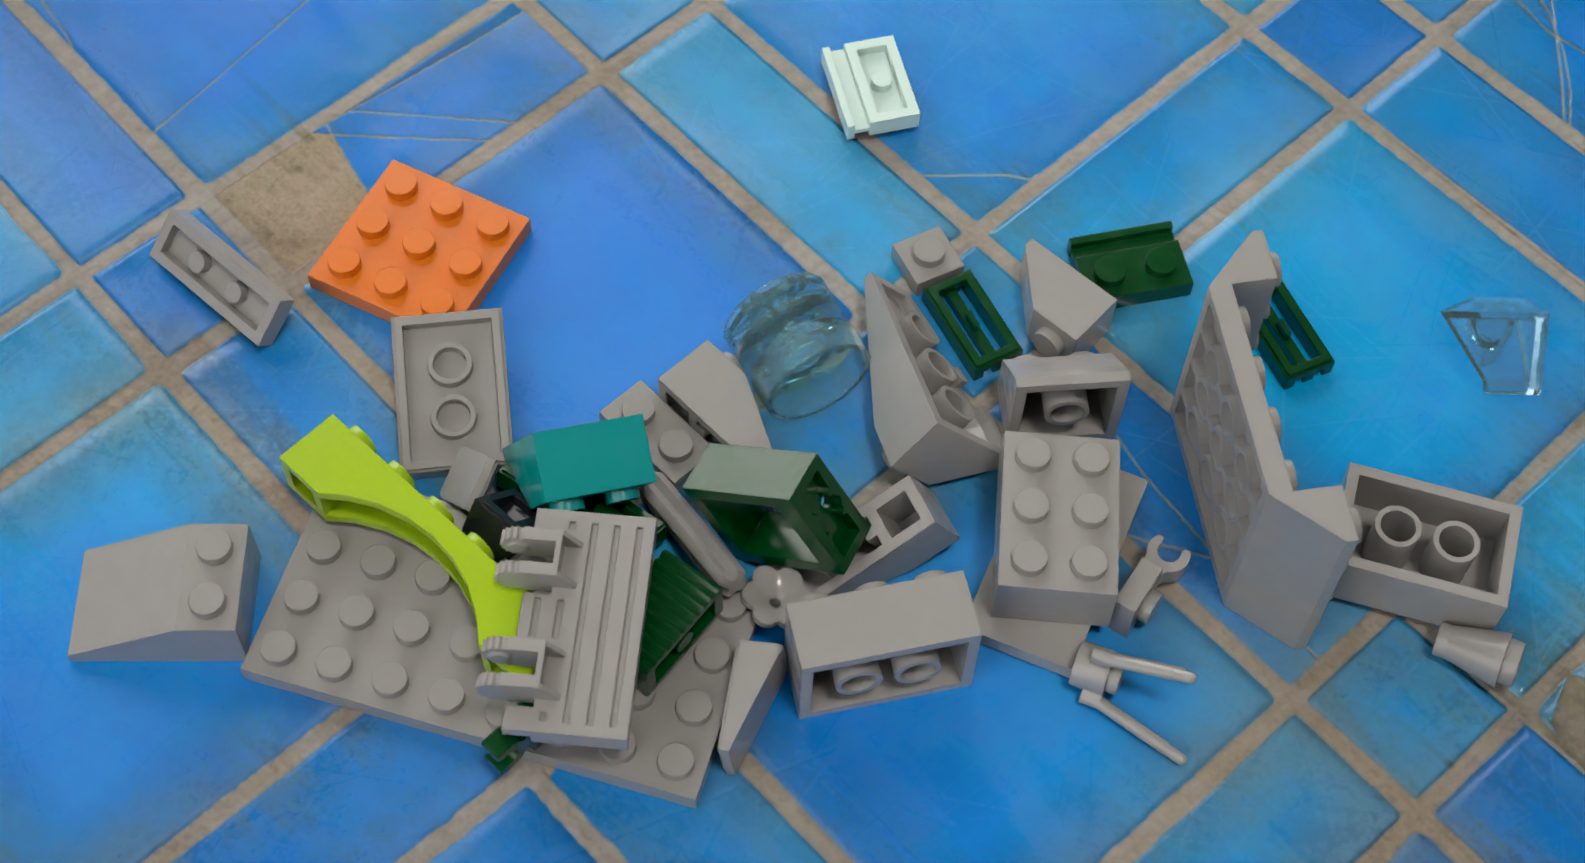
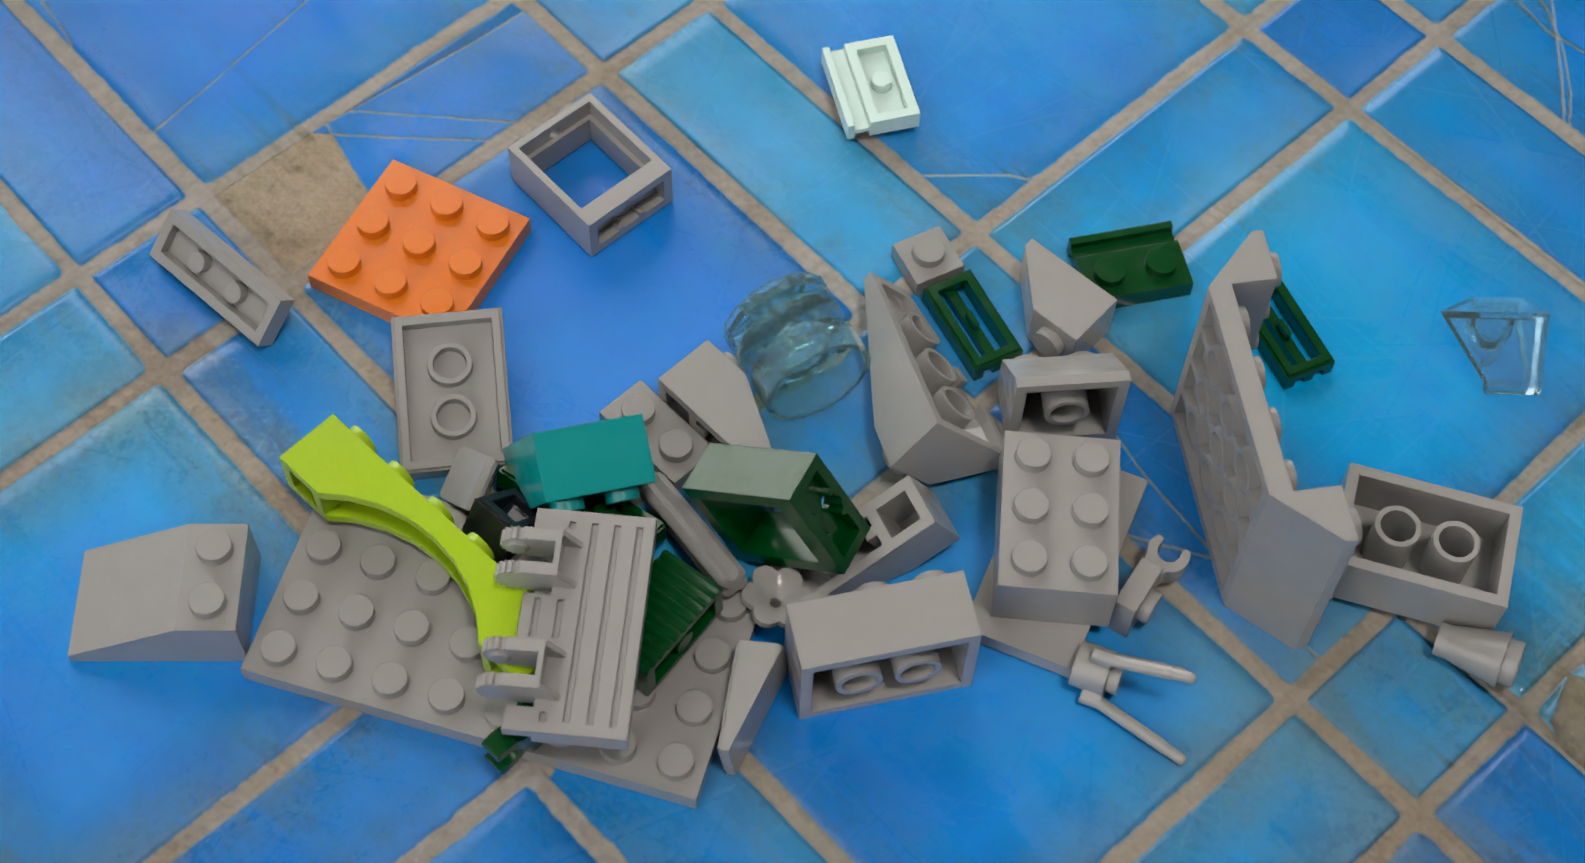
none -> light grey window [508,93,673,257]

